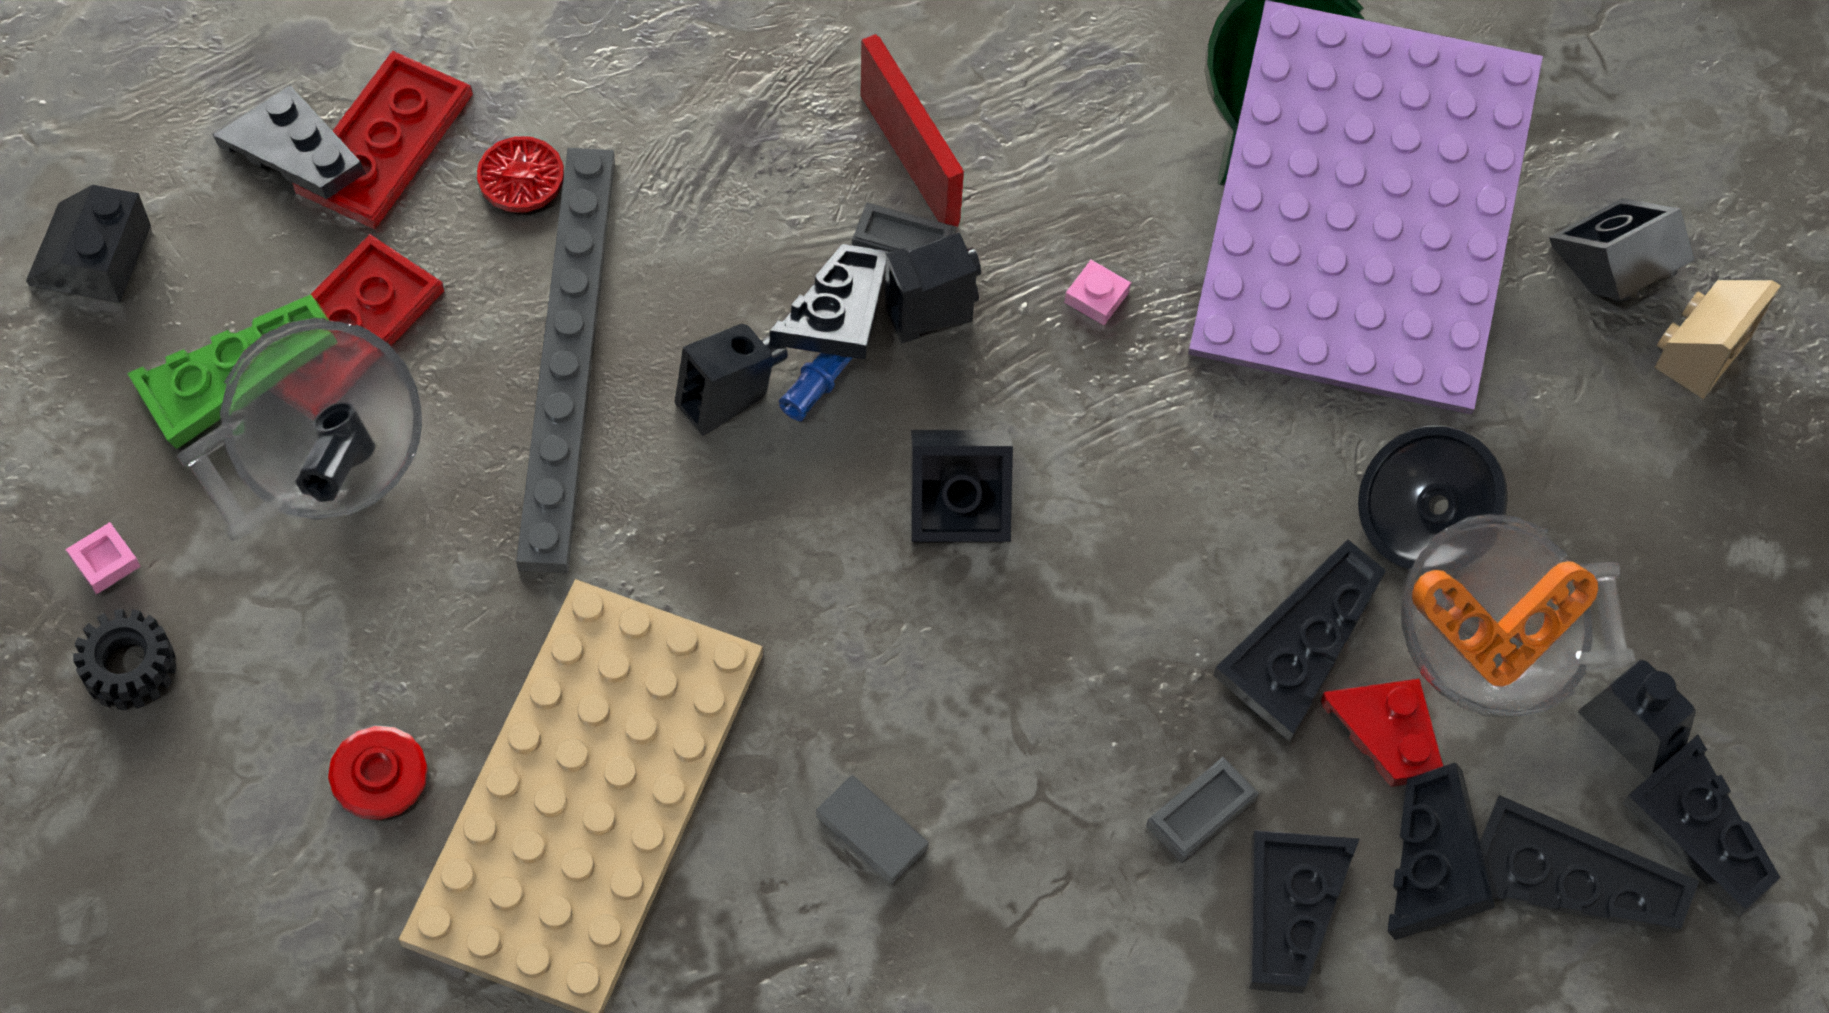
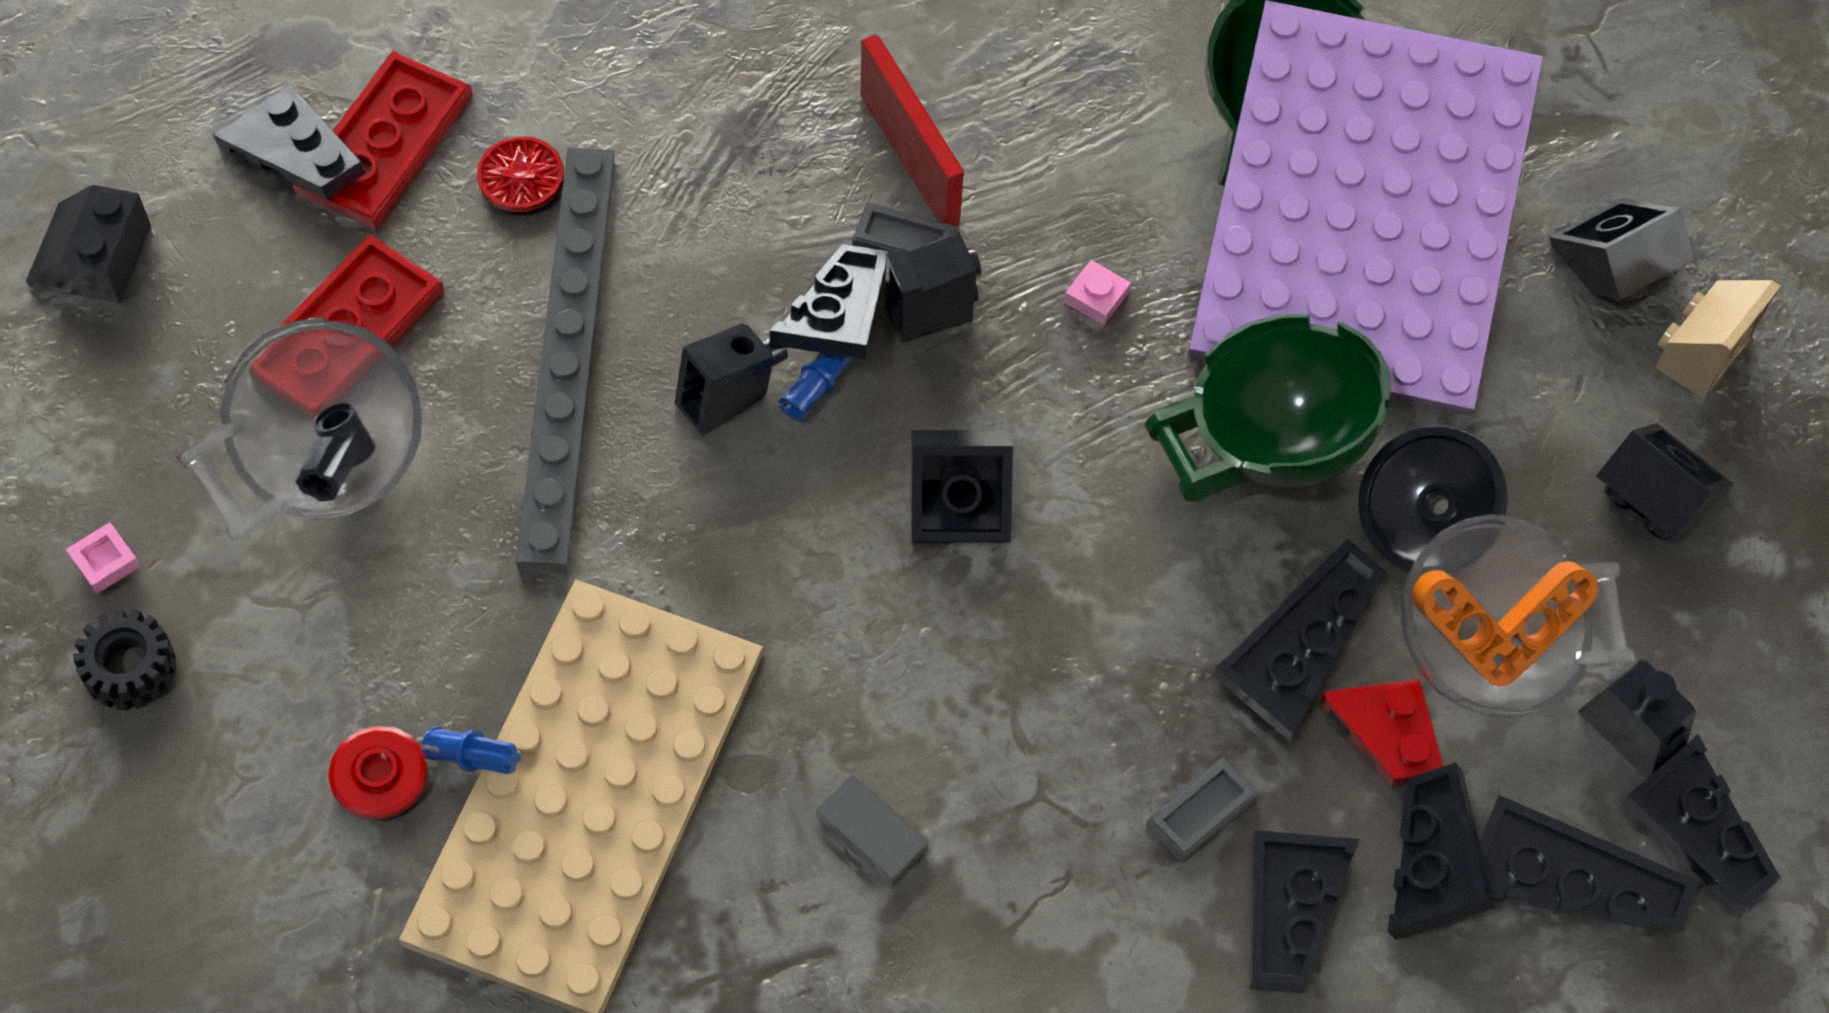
bright green wing [127,294,340,449] -> none
none -> blue axle [422,726,521,774]
none -> dark green windscreen [1145,313,1391,502]
none -> black slope [1596,423,1733,539]

